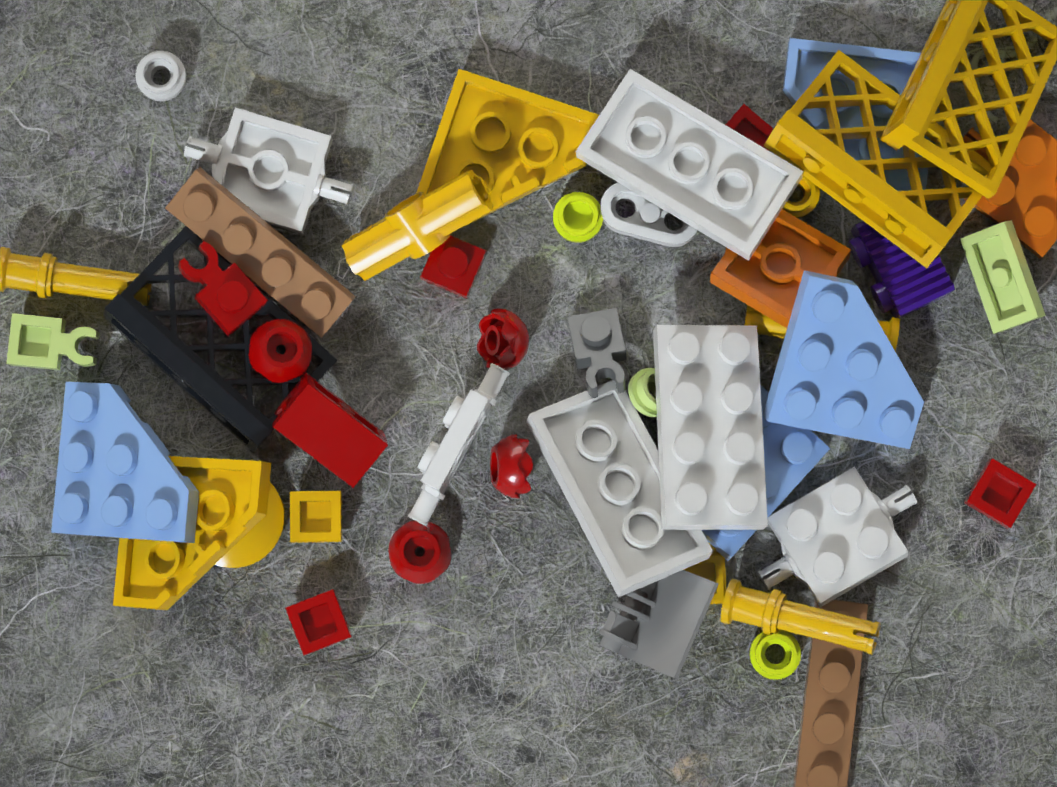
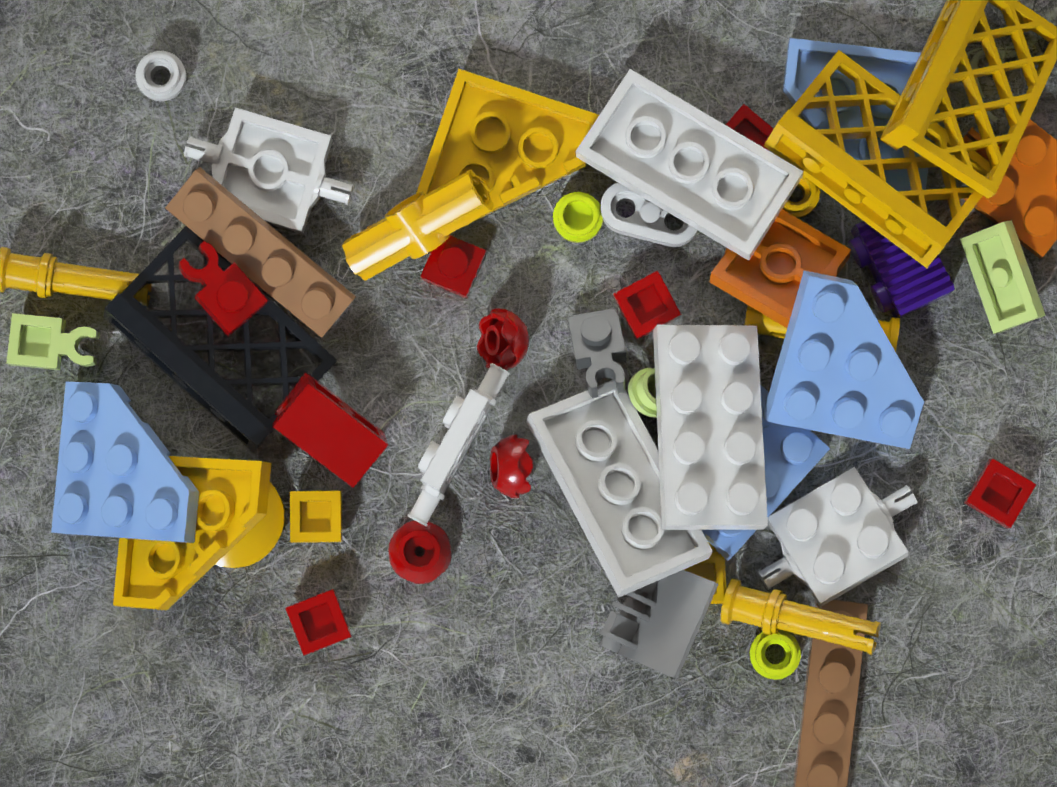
red plate [249,319,312,383] -> none
none -> red plate [613,270,682,340]

